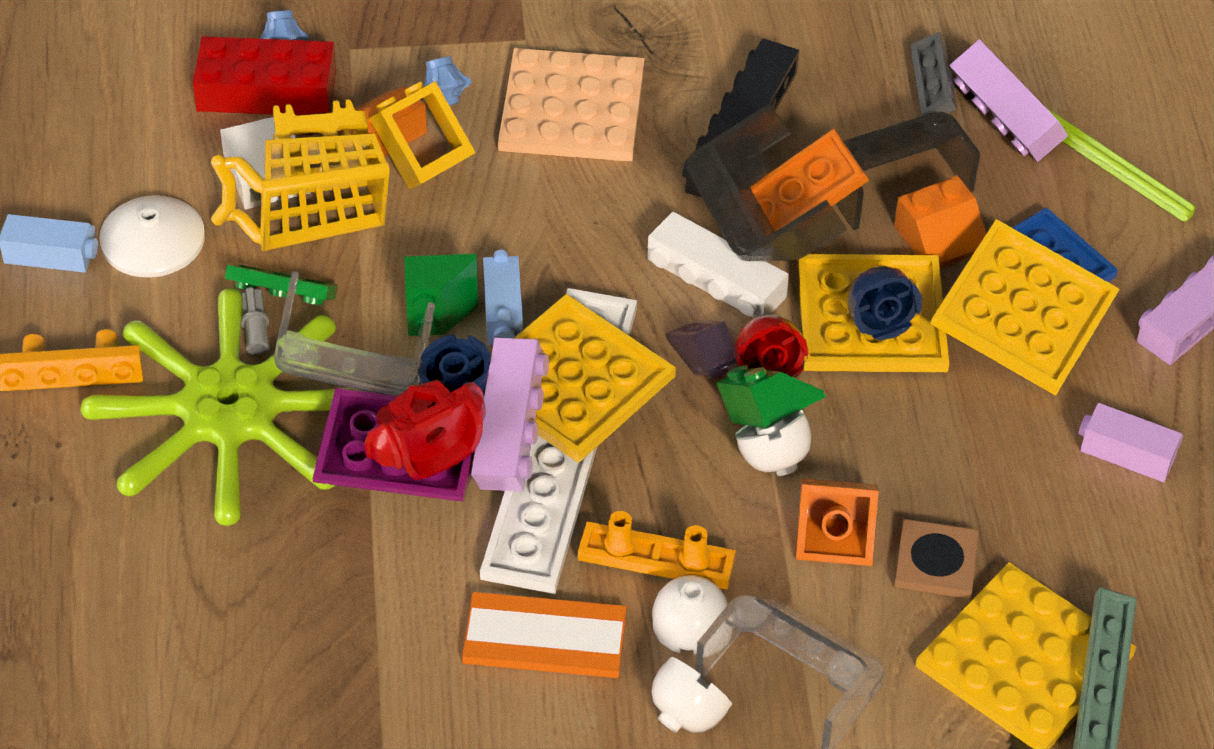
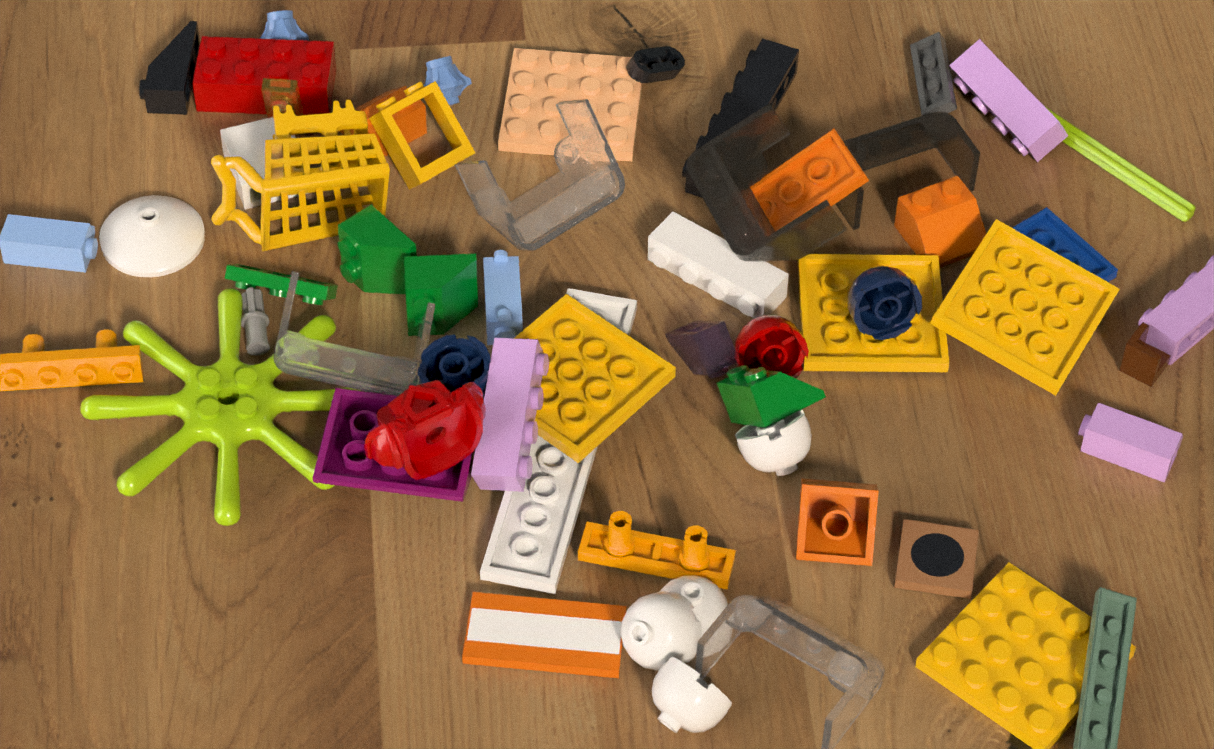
none -> black slope [139,21,200,115]
none -> clear yellow plate [261,78,304,118]
none -> green slope [338,205,417,295]
none -> clear windscreen [455,99,625,251]
none -> white cylinder [621,591,702,671]
none -> black beam [626,46,685,83]
none -> reddish brown panel [1119,322,1171,387]

